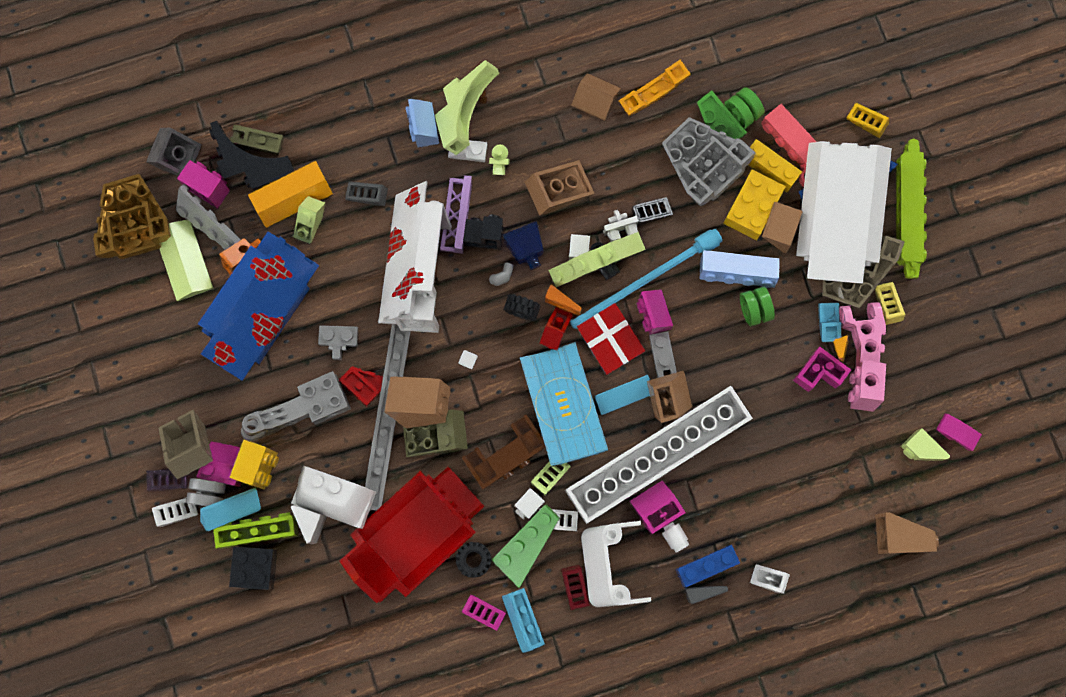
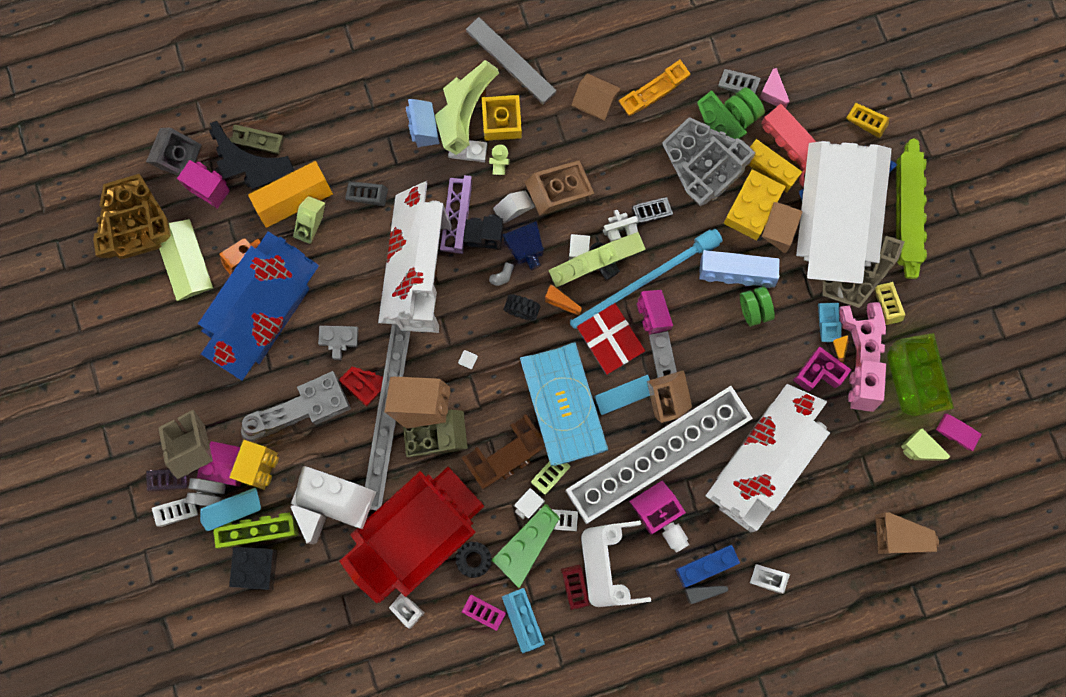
light grey wing [176,184,240,250] -> none
red slope [540,307,573,350] -> none
none -> white slope [389,594,425,629]
none -> light grey tile [466,17,556,105]
none -> yellow brick [482,95,522,141]
none -> white slope [493,190,535,224]
none -> white panel [706,384,830,533]
none -> light grey slope [718,69,761,93]
none -> bright pink slope [759,68,790,108]
none -> clear neon green windscreen [887,333,954,416]

